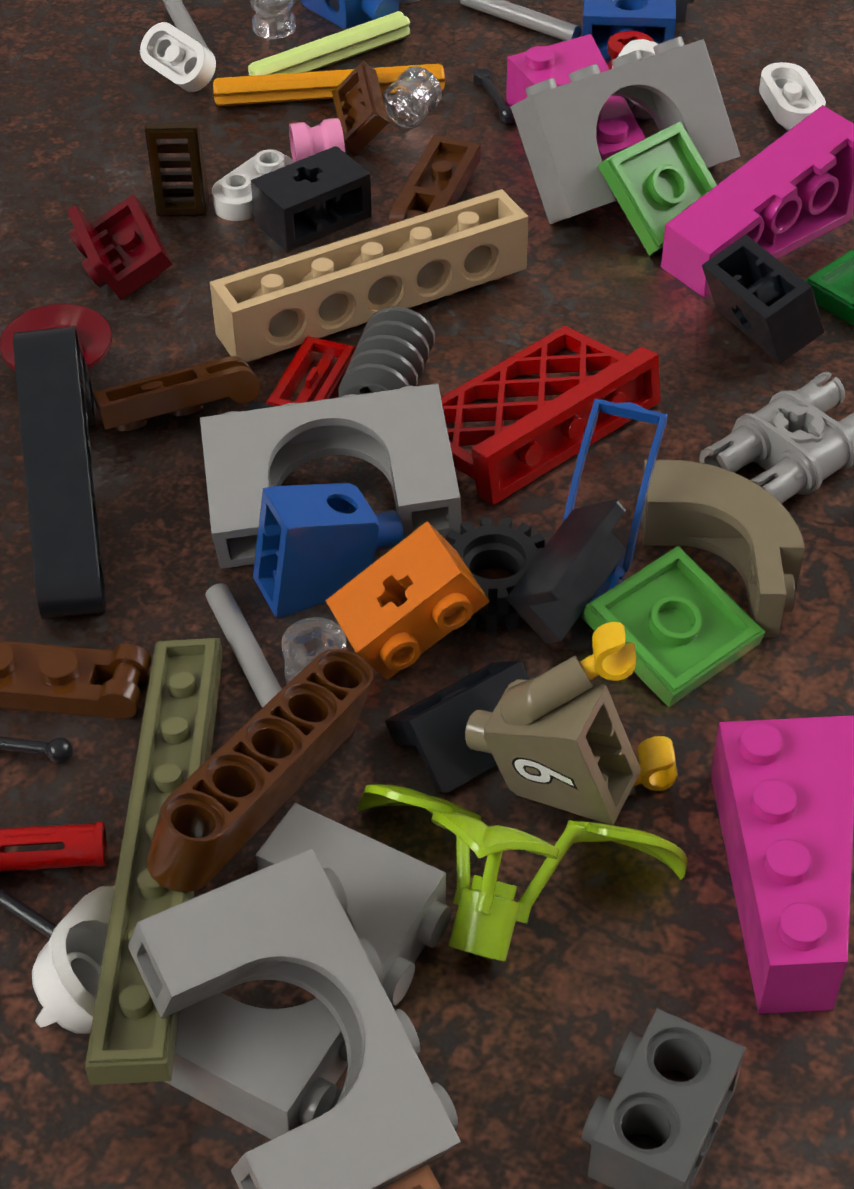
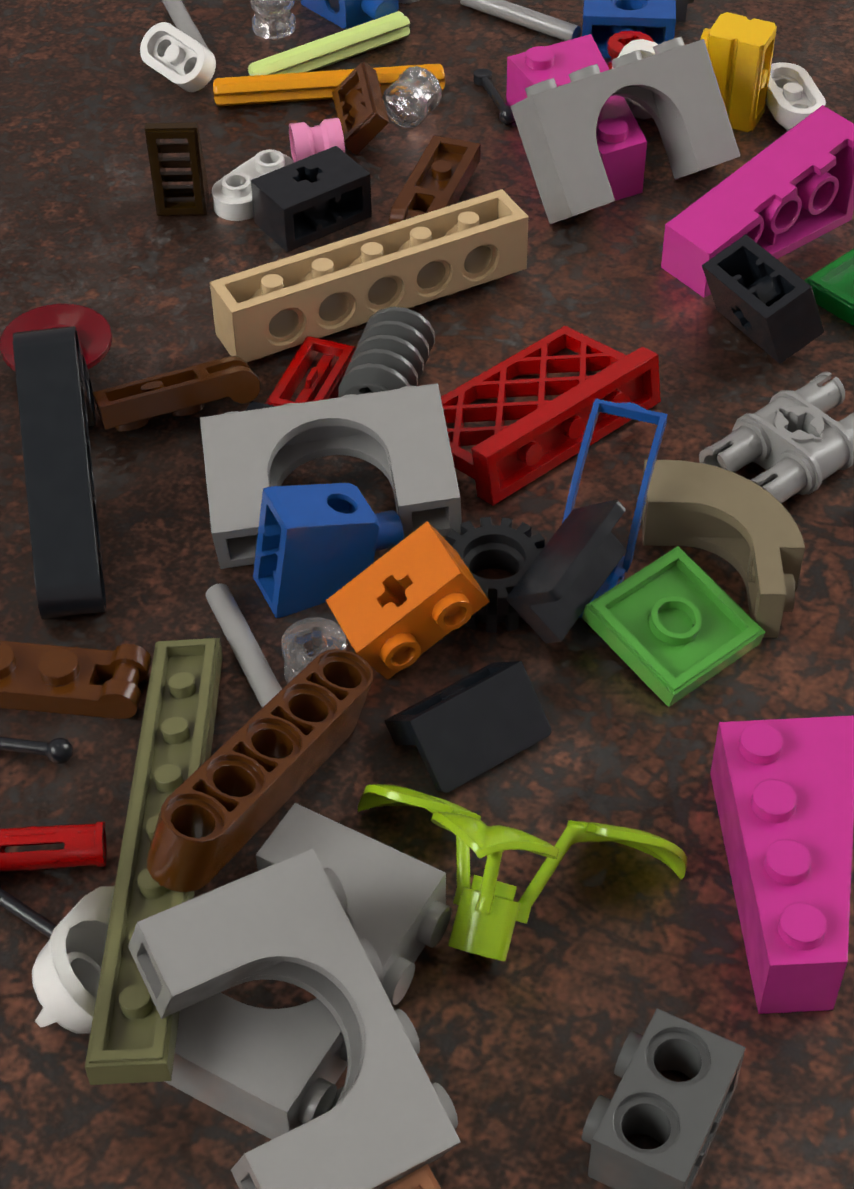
dark red bracket [67,194,173,300] -> none
dark tan torso [465,622,678,825] -> none
bright green tile [598,121,717,256] -> none
none -> yellow brick [700,12,777,132]

